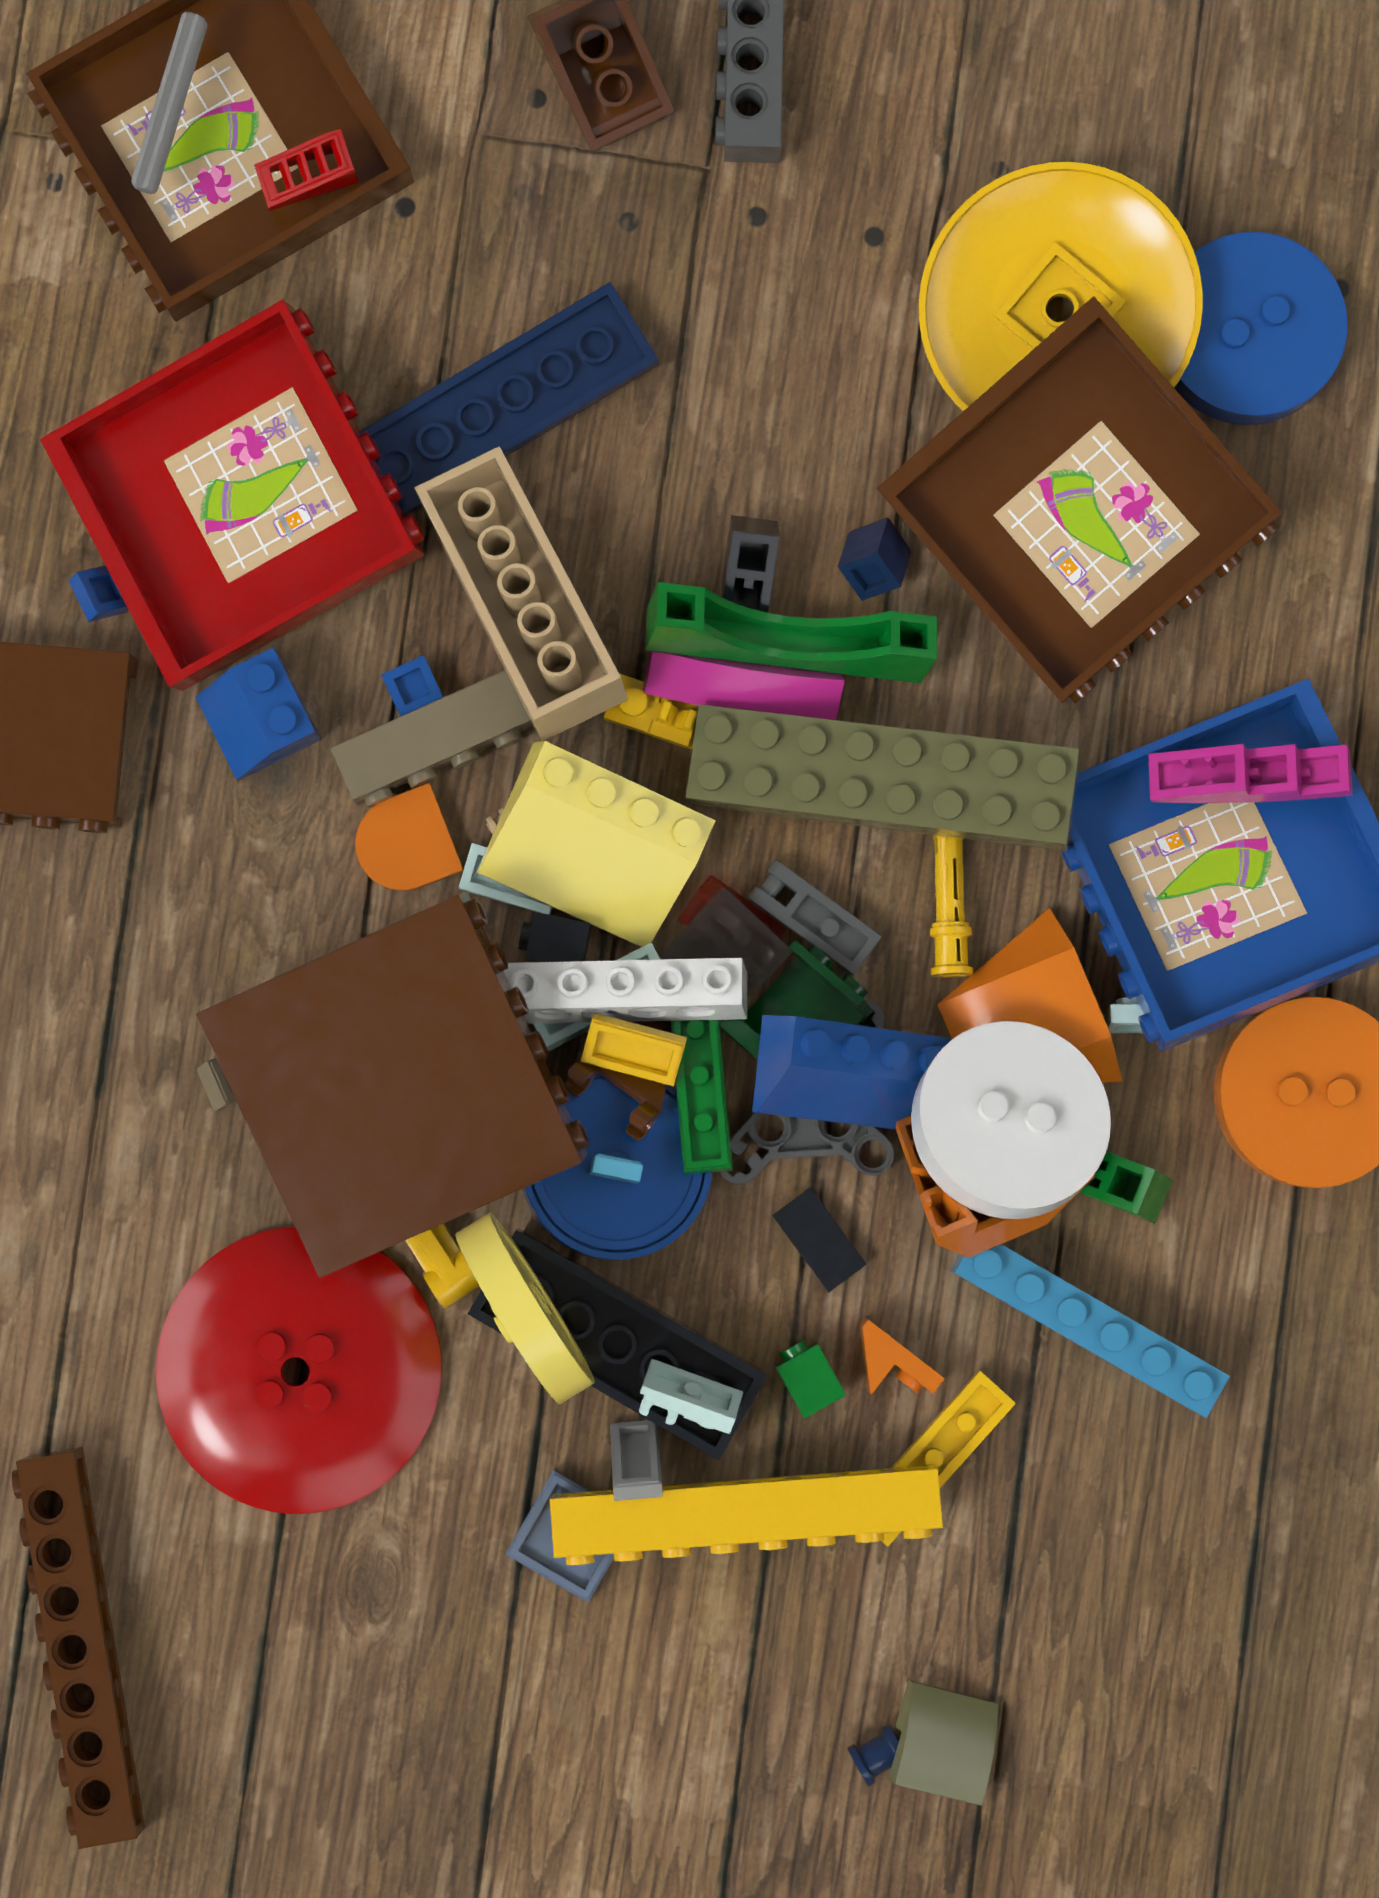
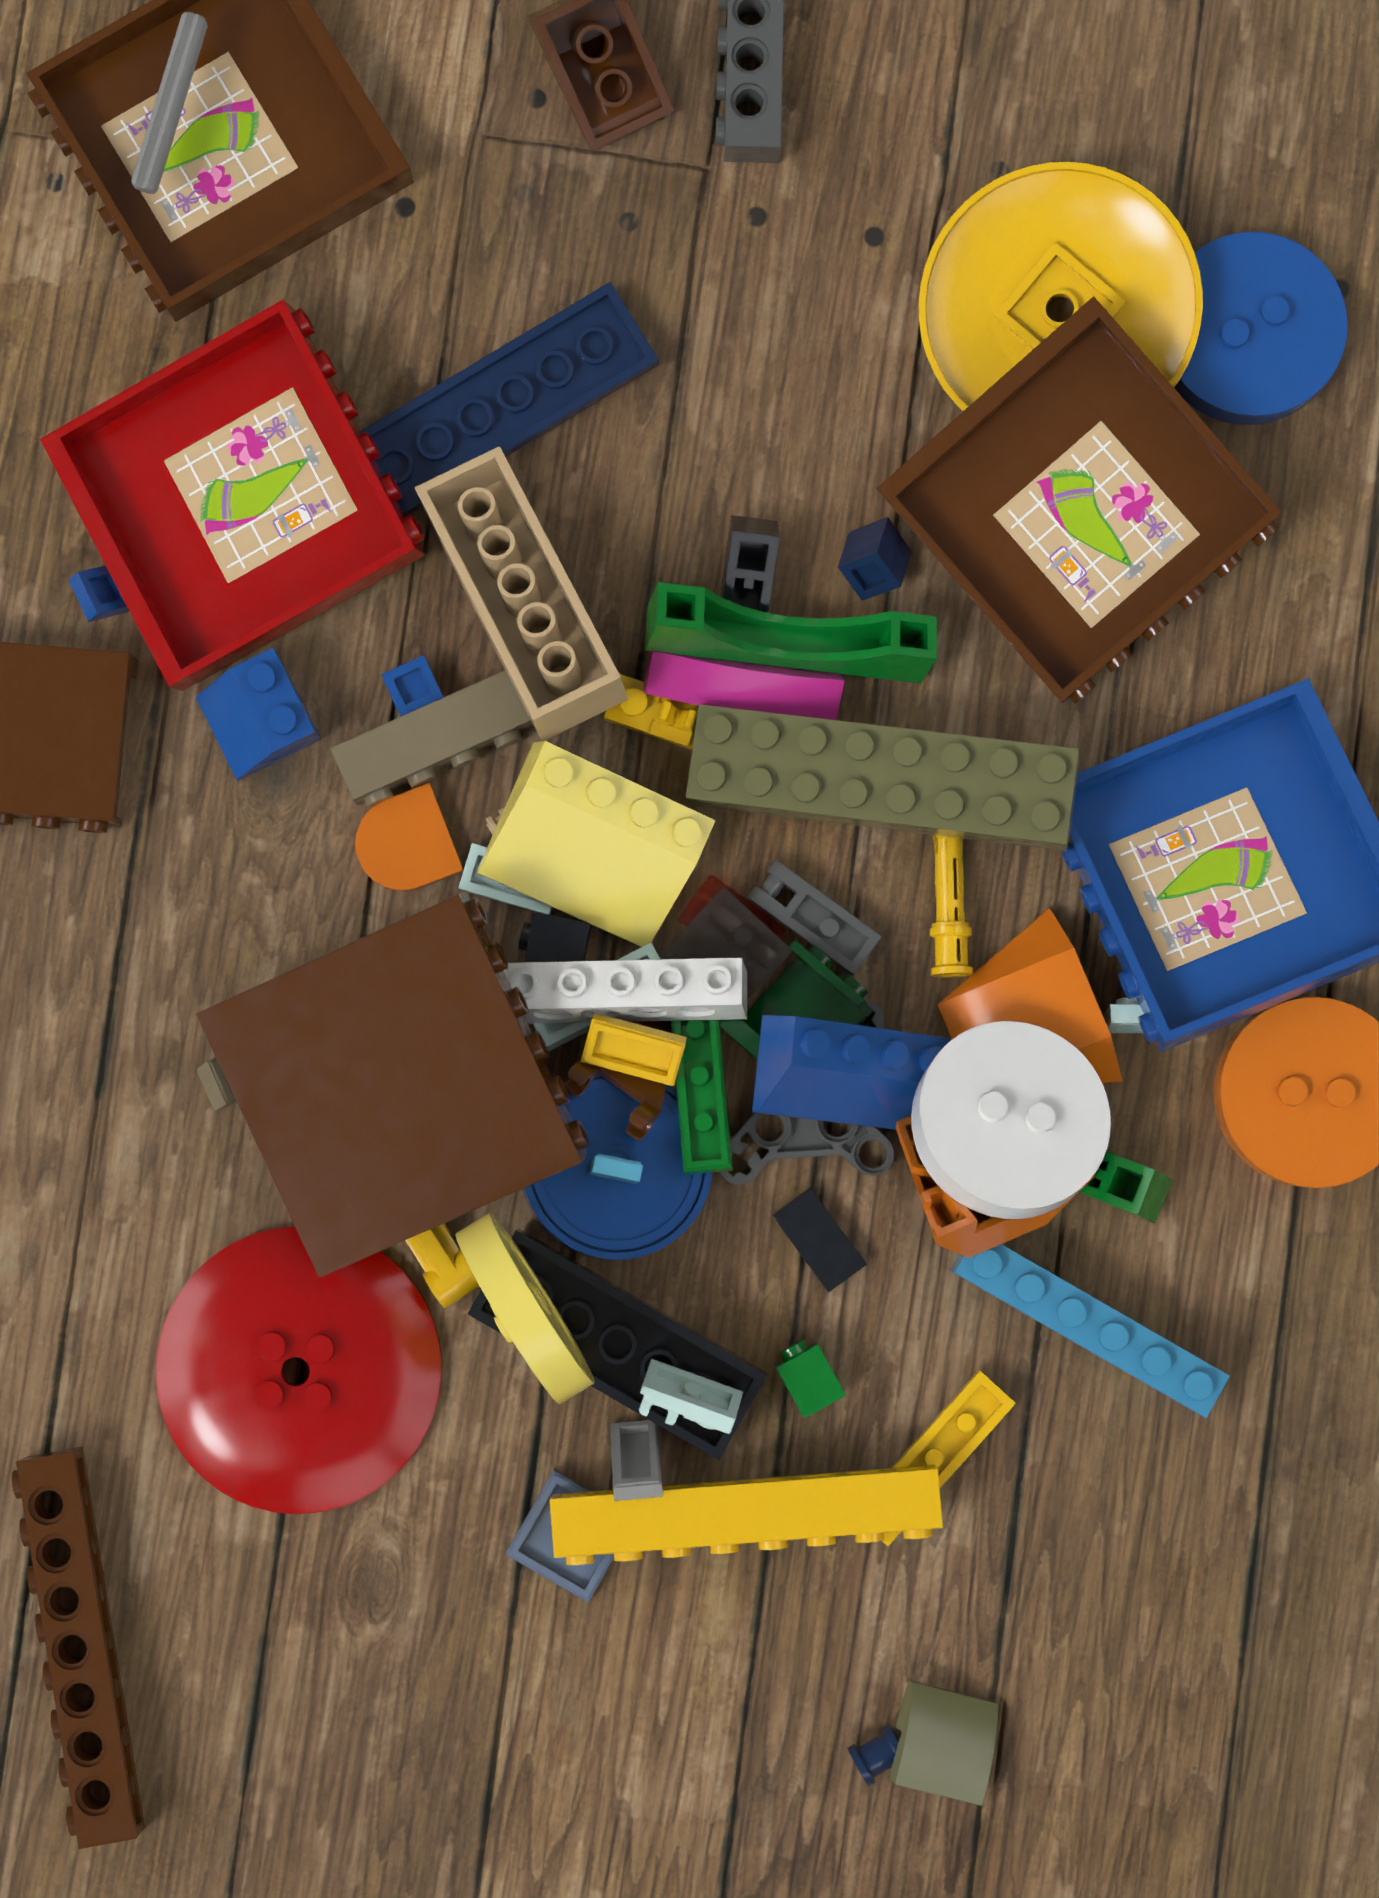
red slope [254,128,358,211] -> none
orange slope [860,1317,945,1394] -> none
dark pink slope [1148,744,1353,803] -> none

